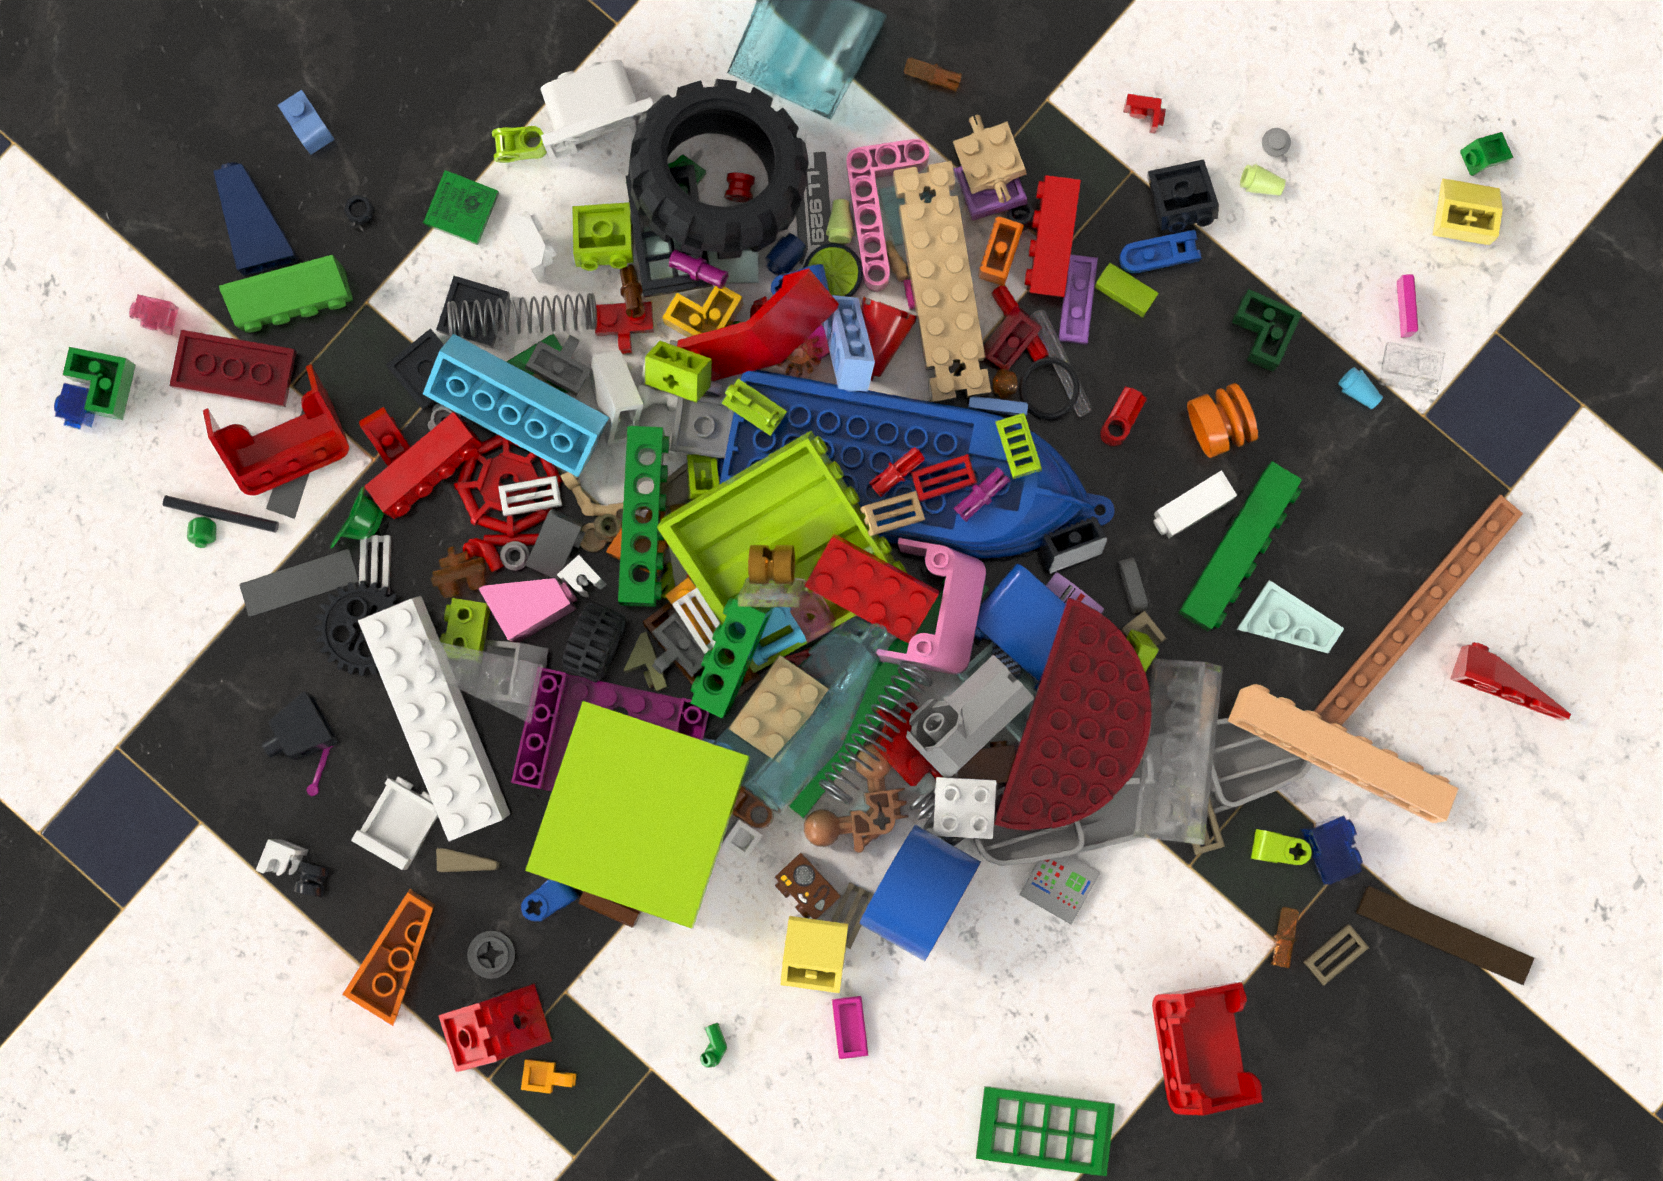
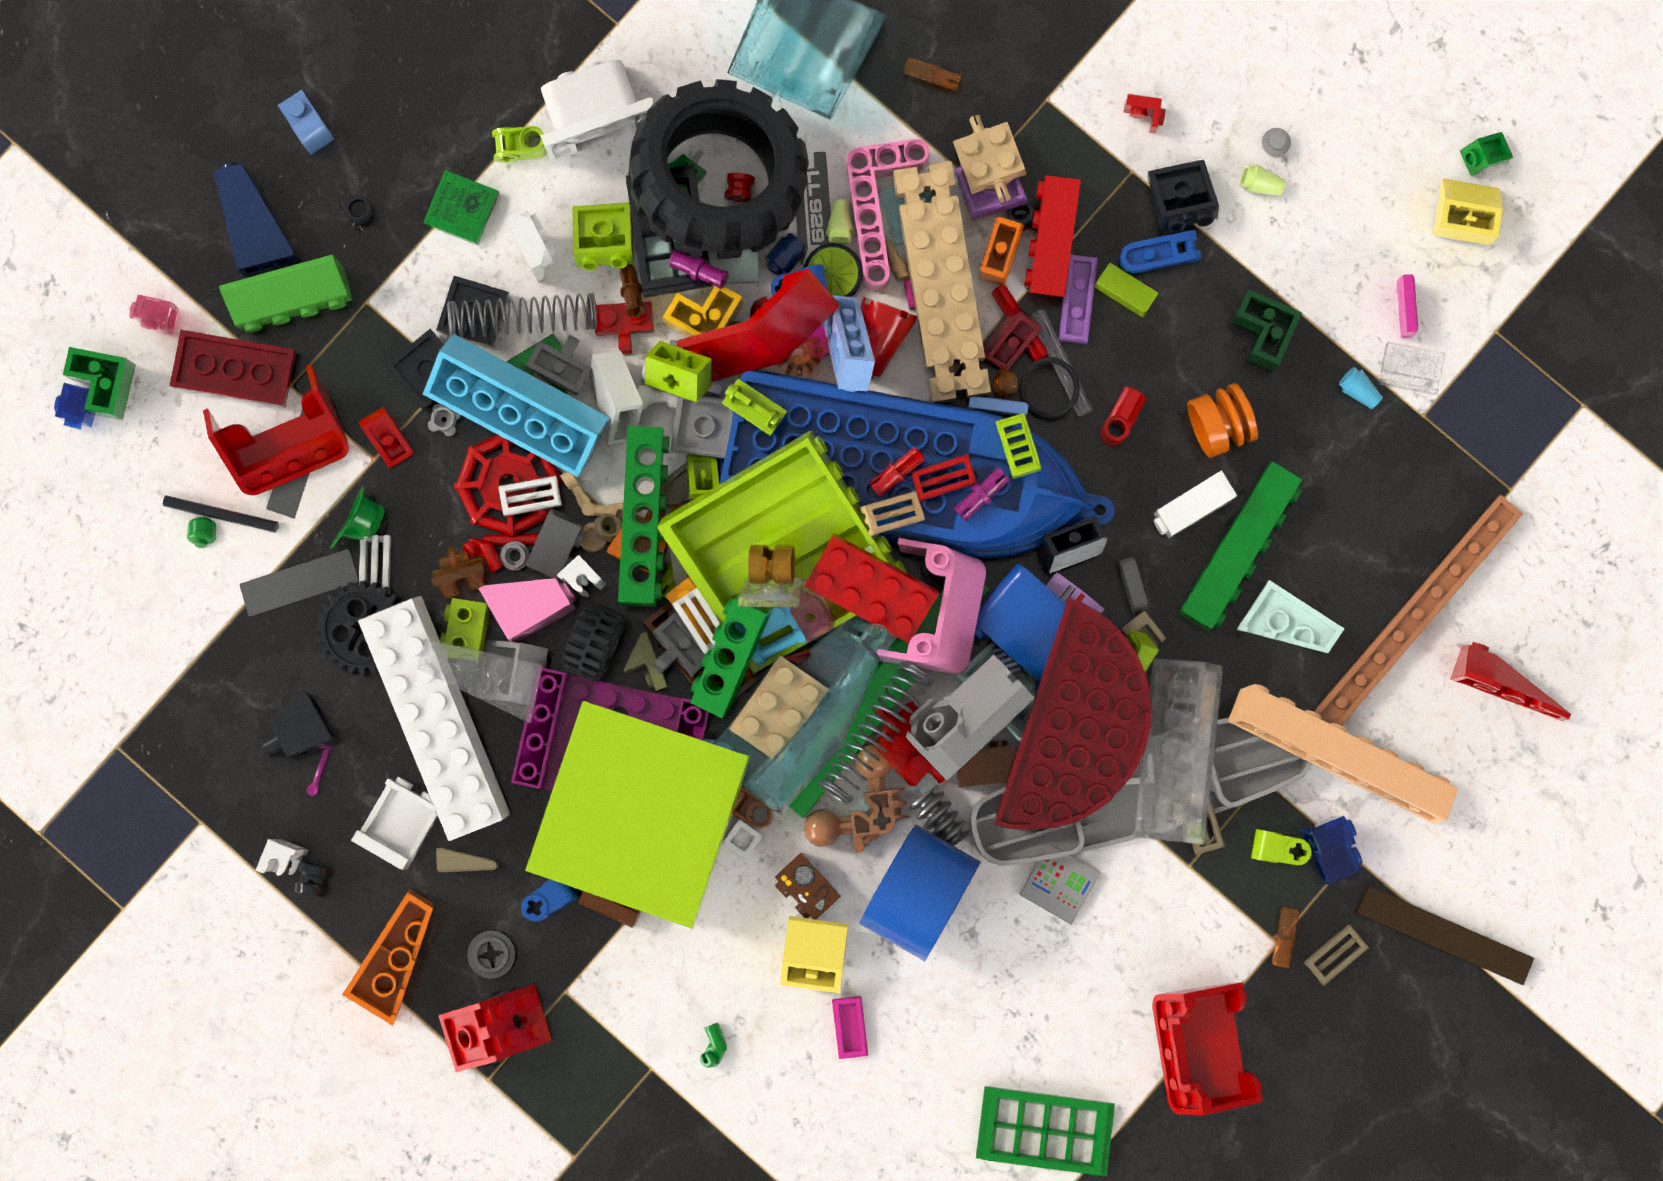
red brick [364,412,483,519] -> none
light orange plate [521,1059,577,1094] -> none
dark tan tile [831,882,874,949] -> none
white hinge [933,777,996,839] -> none

